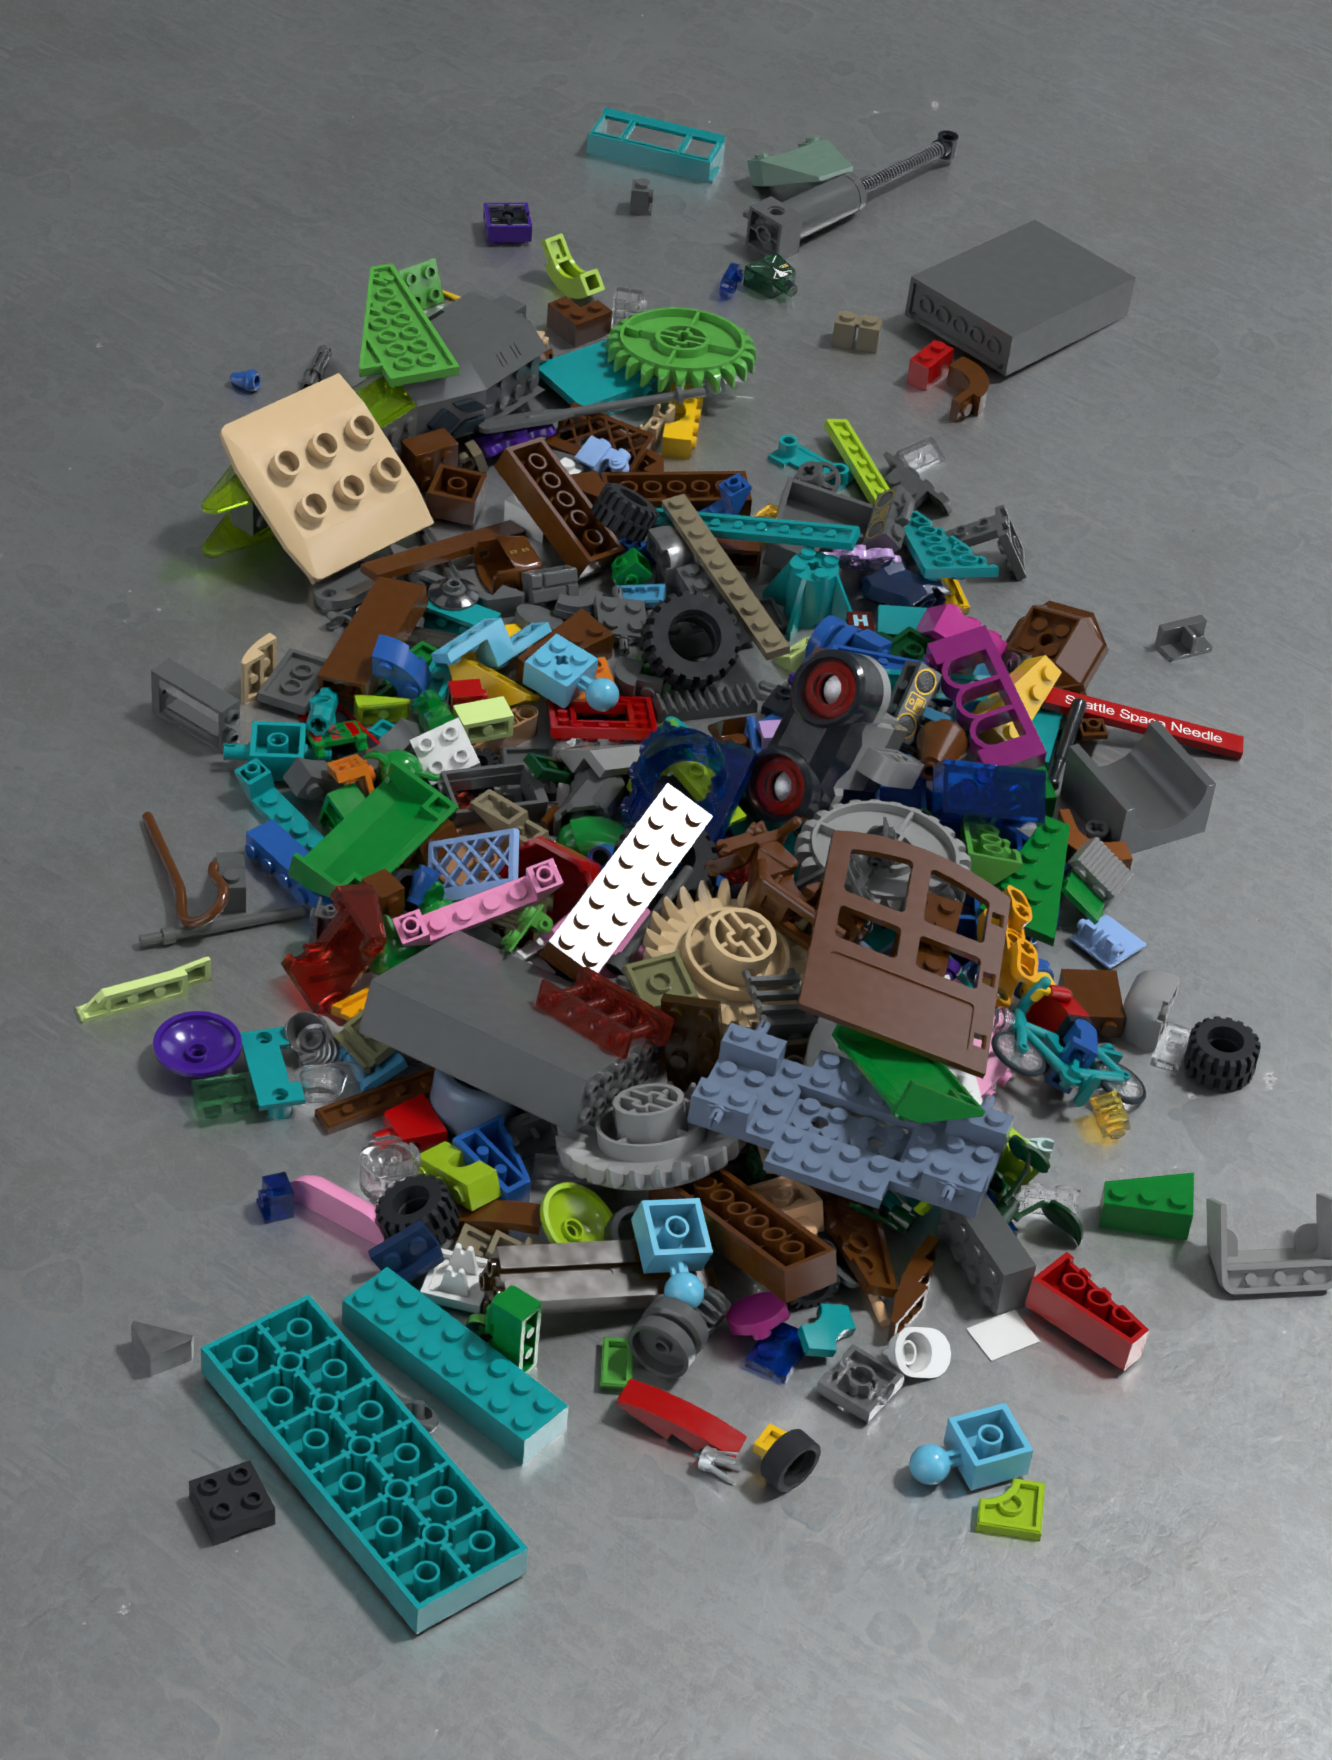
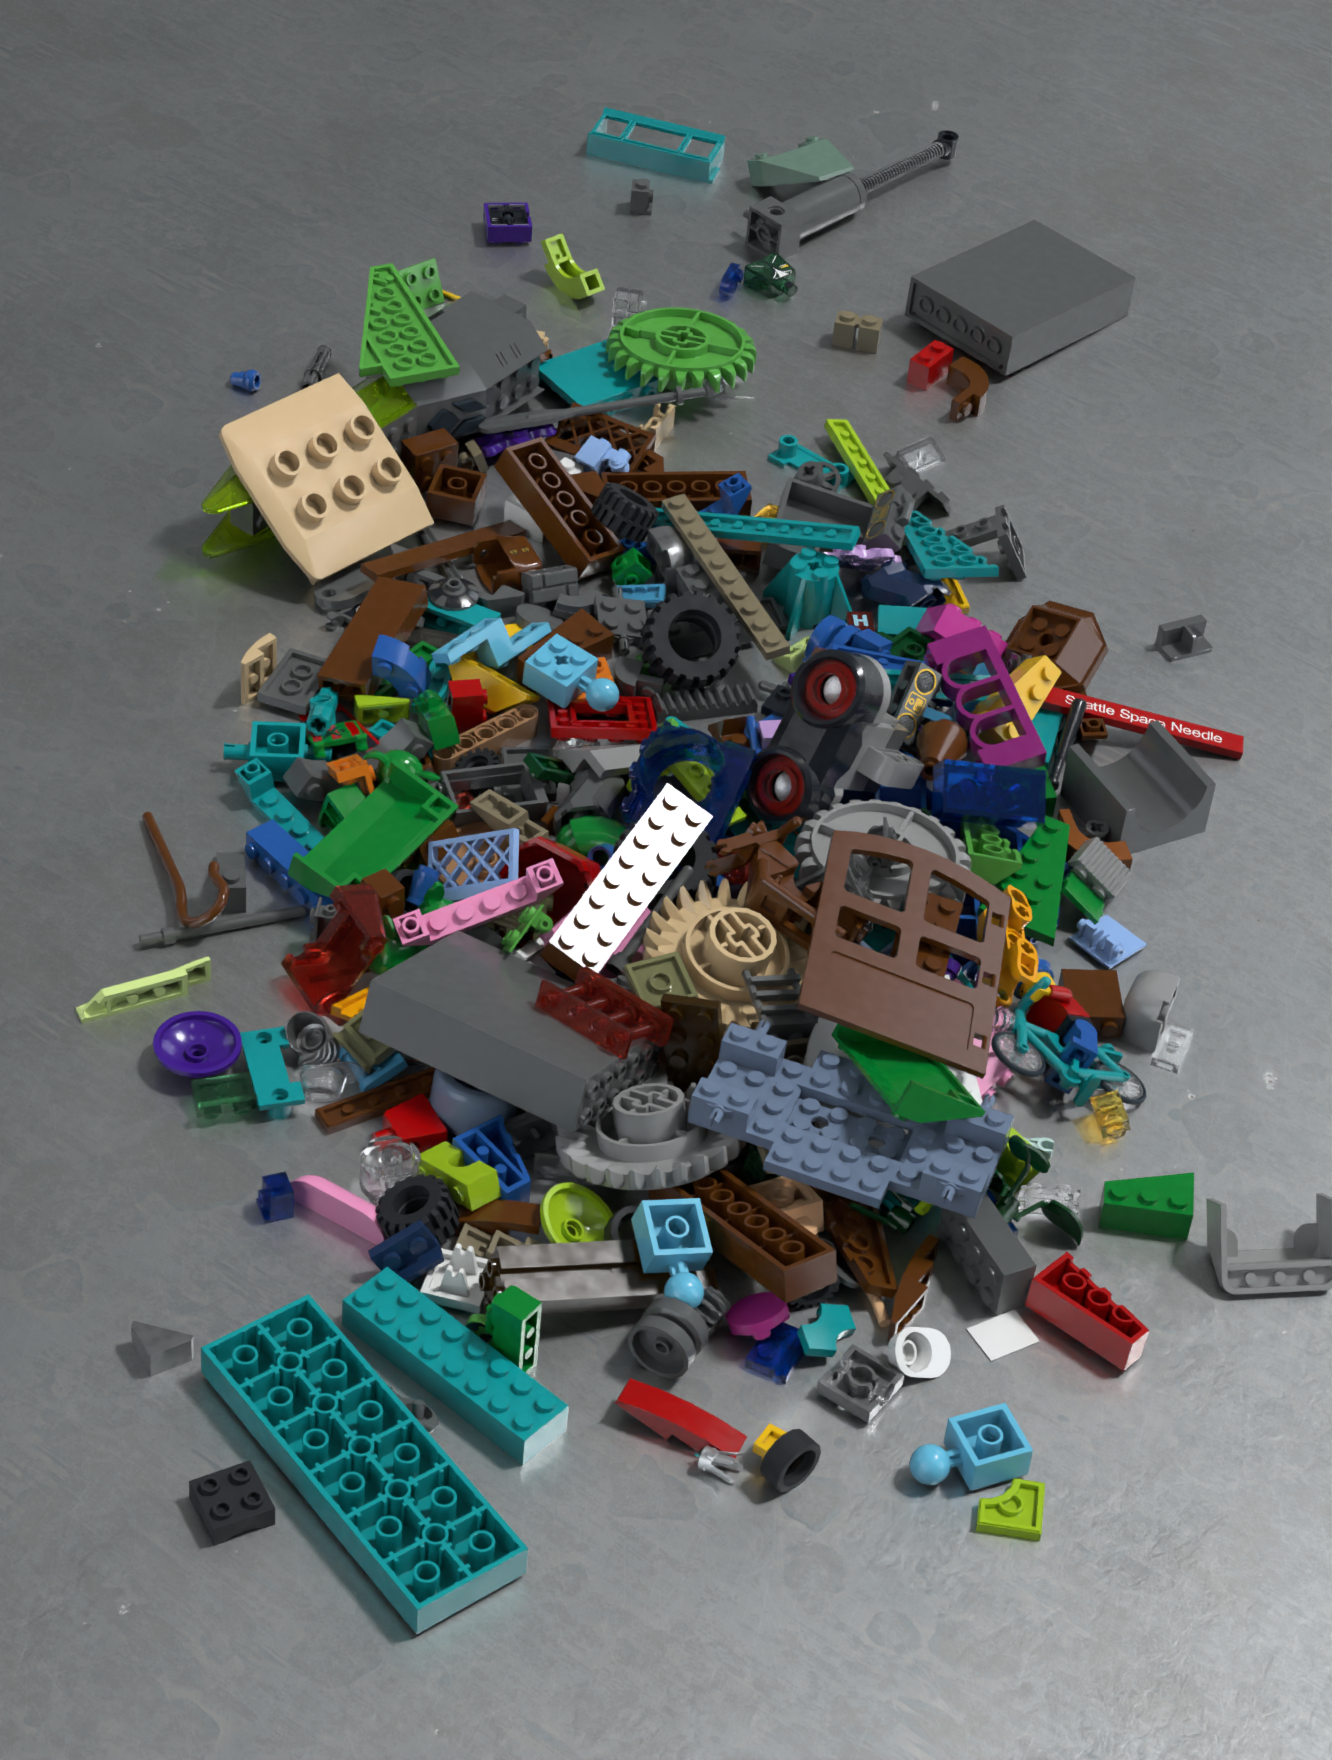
dark grey window [151,658,240,753] -> none
white plate [410,717,481,788] -> none
yellowish green brick [453,696,514,744] -> none
reddish brown brick [546,296,612,348] -> none
bright green tile [600,1337,633,1391] -> none
yellow arch [661,383,703,460] -> none
black tyre [1184,1016,1261,1091] -> none

